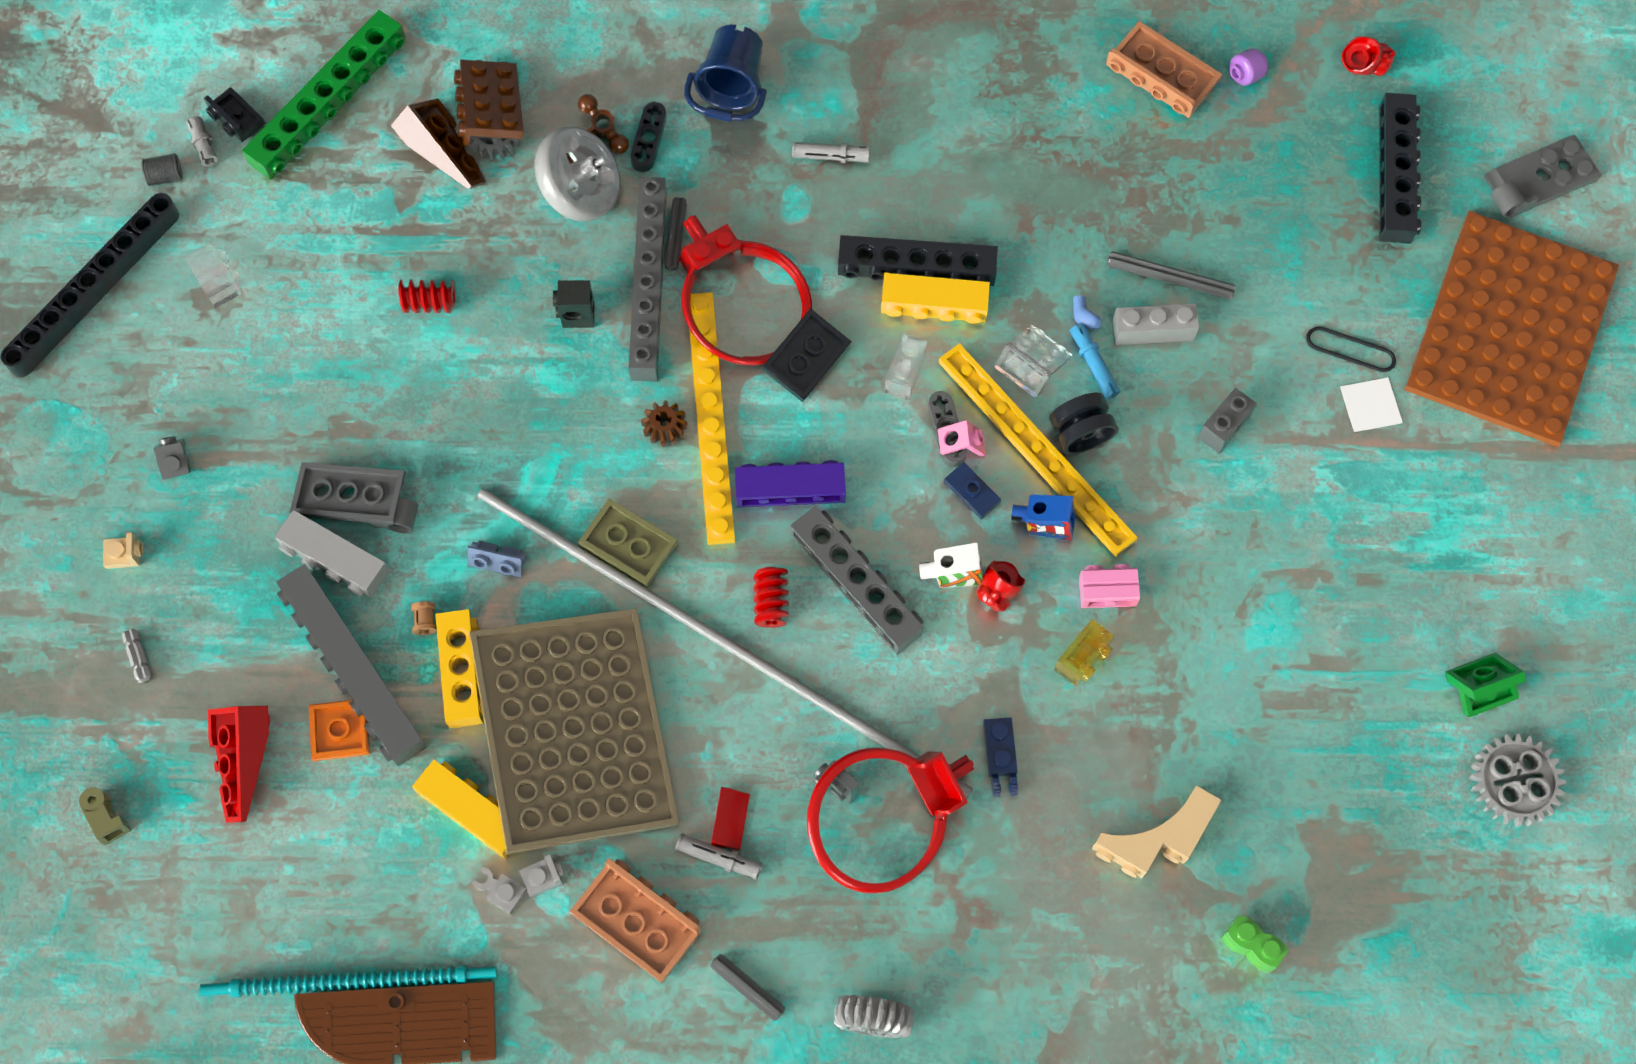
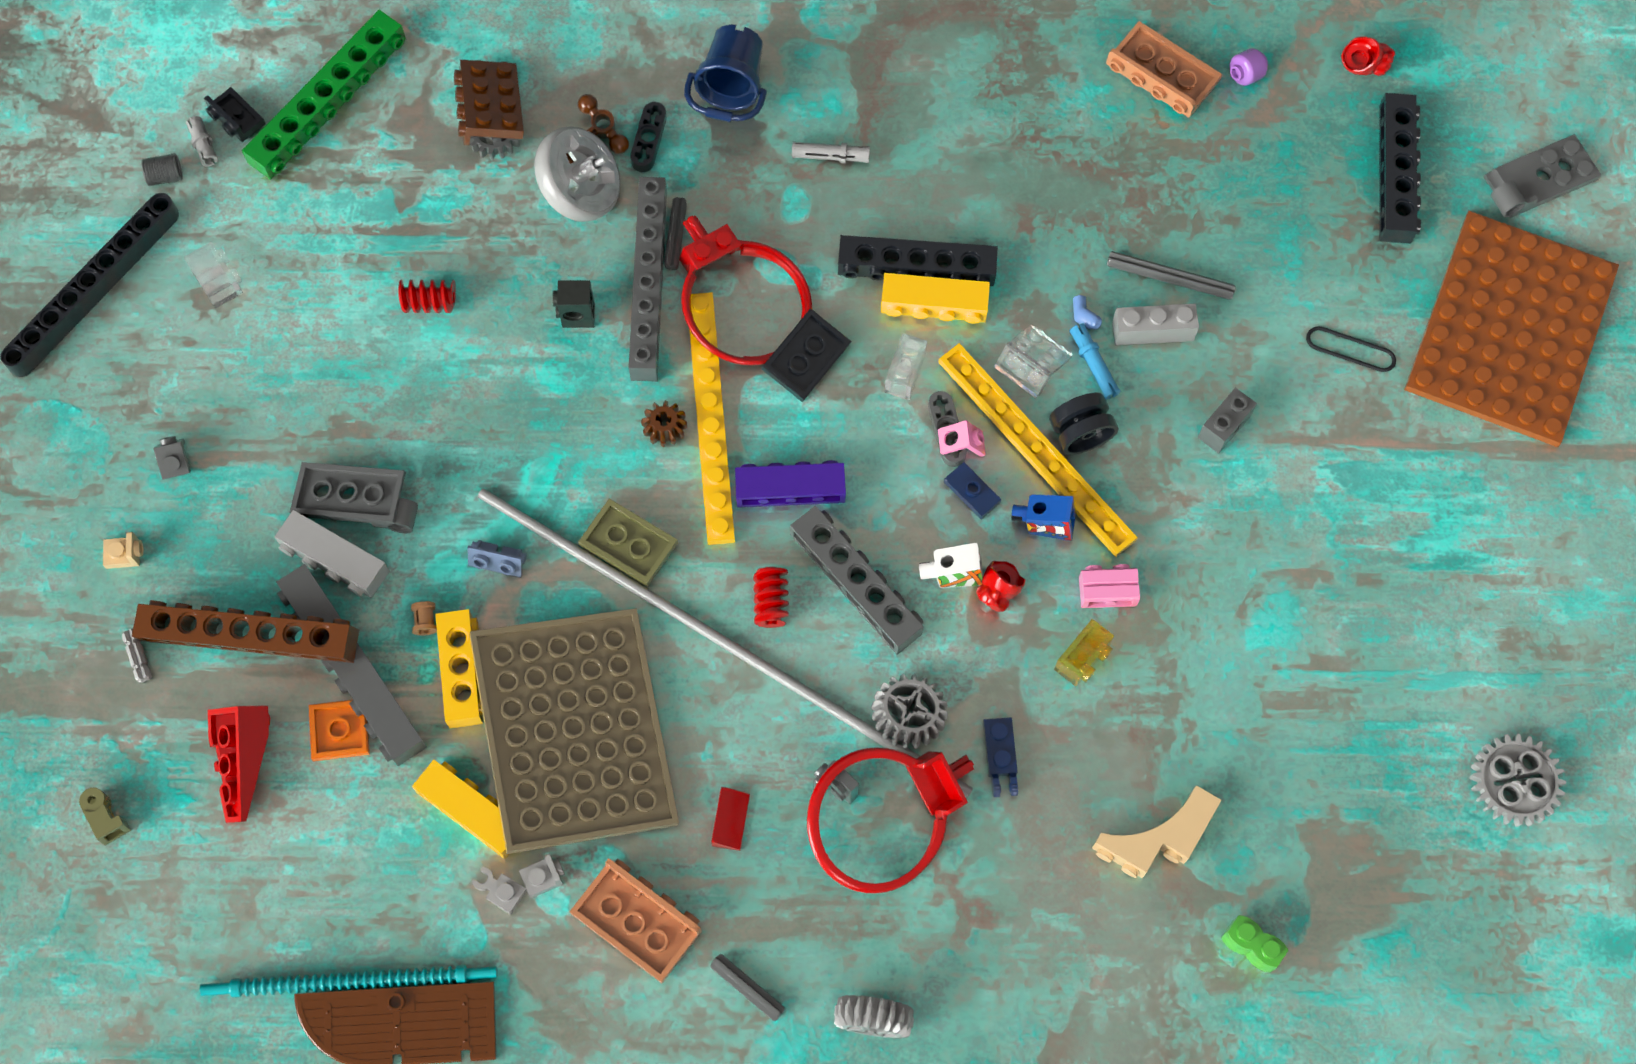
reddish brown wedge [391,98,486,189] -> none
light grey pin [675,833,762,880] -> none
white sticker [1340,377,1403,432] -> none
green bracket [1445,653,1526,717] -> none
none -> reddish brown brick [132,600,359,663]
none -> light grey gear [871,673,948,749]

